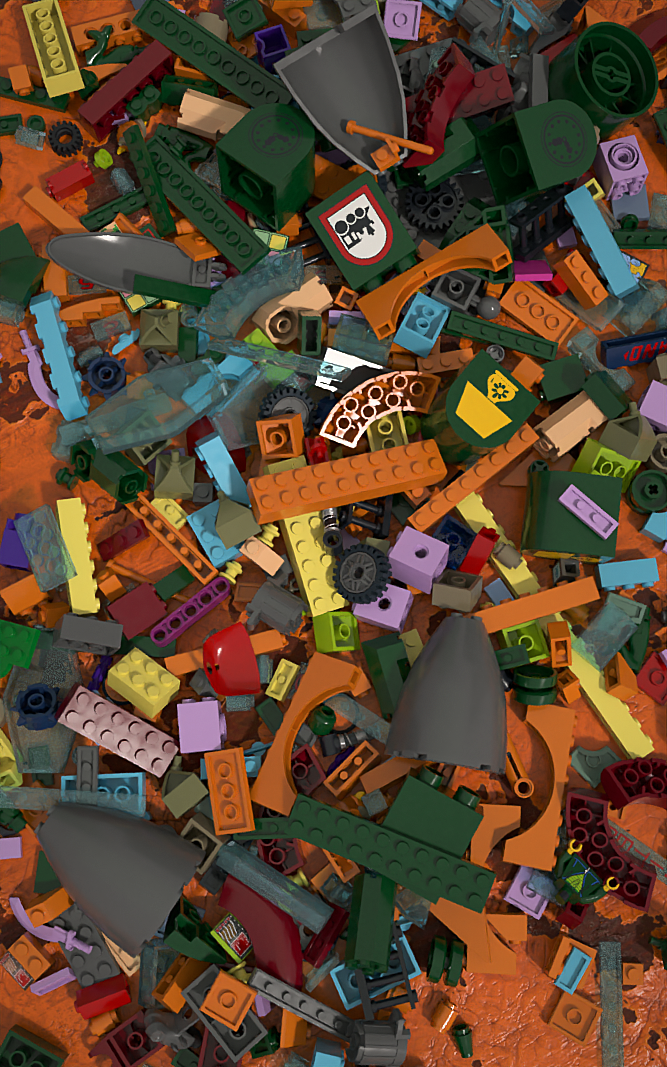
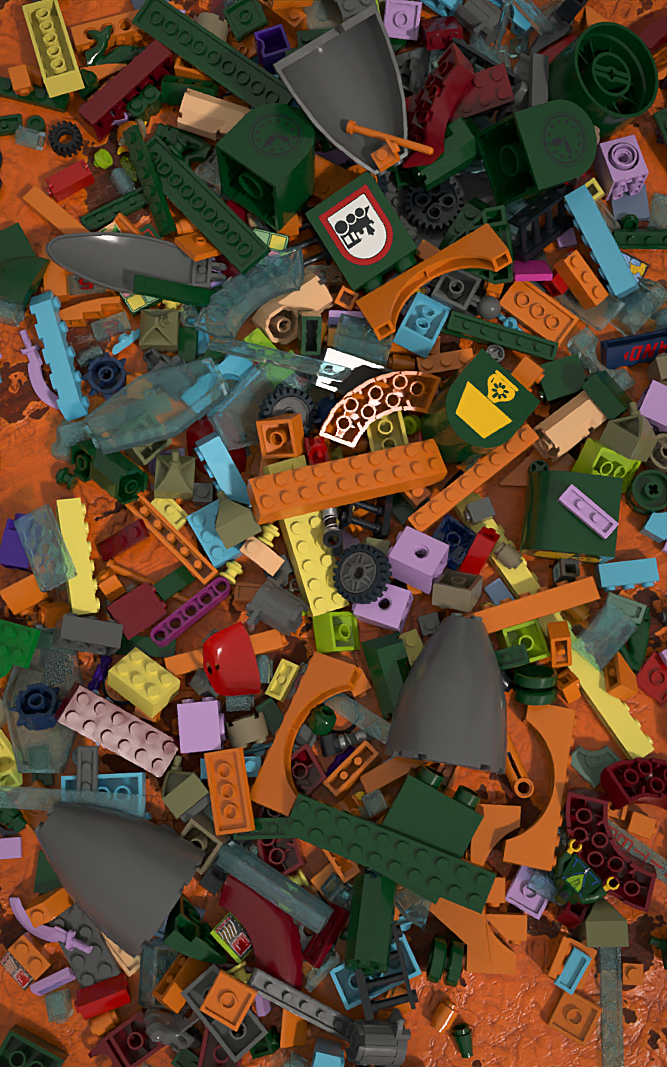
none -> clear light blue brick [44,988,74,1024]
none -> clear neon green piece [120,155,138,181]
none -> dark grey tile [180,793,211,823]
none -> dark tan brick [225,711,270,748]
none -> dark grey brick [416,612,440,638]
none -> dark red brick [419,16,463,51]
none -> dark grey brick [463,497,496,526]
none -> orange brick [486,876,505,907]
none -> medium azure piece [497,313,523,332]
none -> olive piece [578,897,629,948]
none -> orange brick [623,811,657,840]

